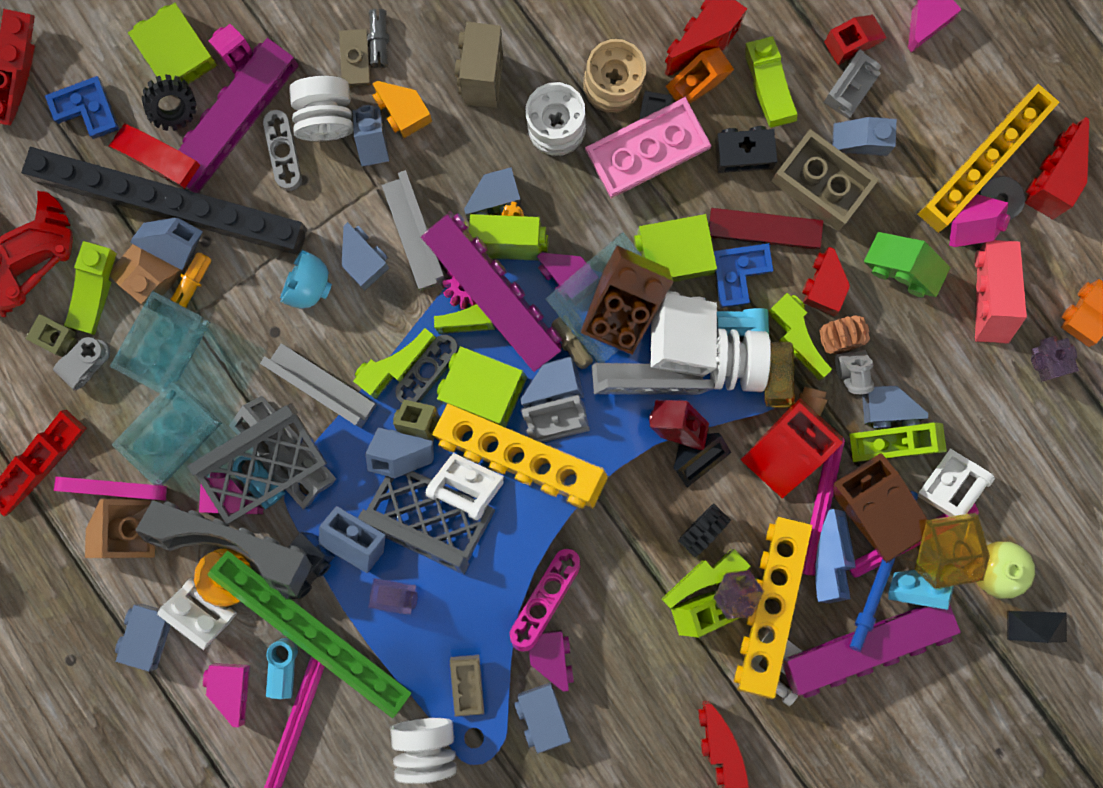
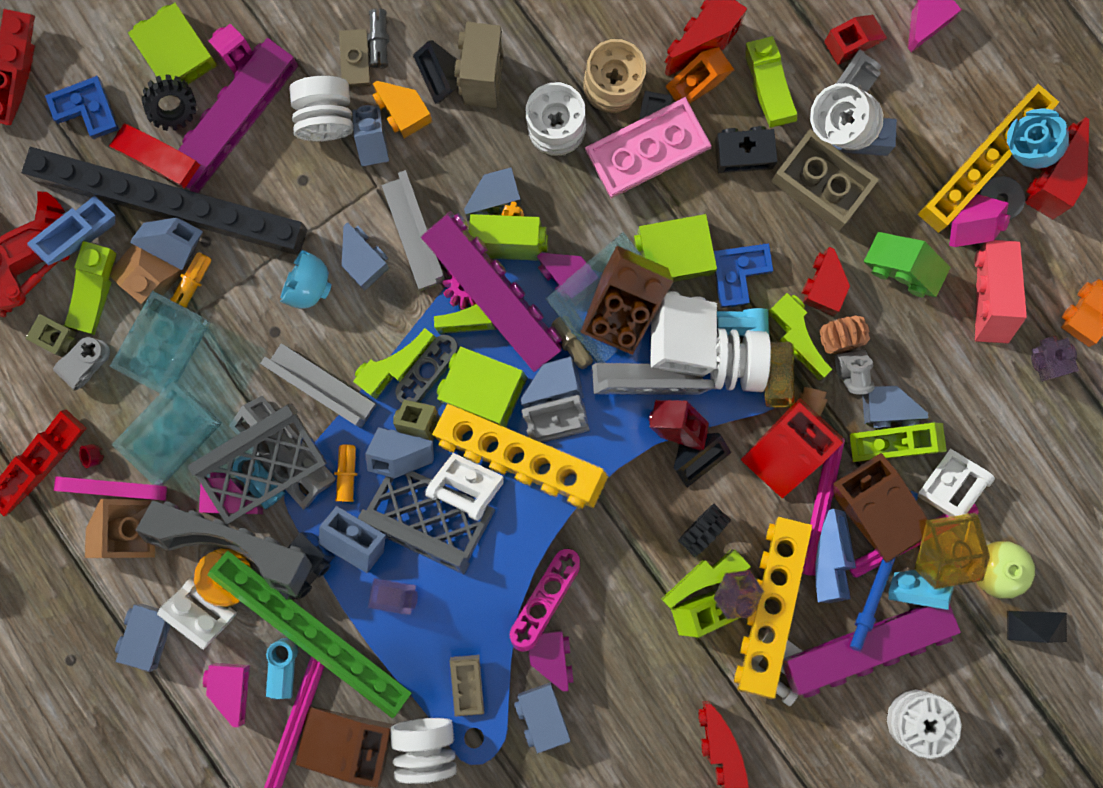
light grey beam [263,110,302,191] -> none
dark red tile [709,208,823,250] -> none
none -> medium blue slope [27,196,115,265]
none -> dark red hinge [79,444,104,468]
none -> reddish brown slope [296,706,394,788]
none -> light orange axle [334,444,358,502]
none -> black slope [413,40,457,104]
none -> white wheel [810,83,884,150]
none -> white wheel [887,689,961,759]
none -> medium azure cylinder [1007,108,1069,169]

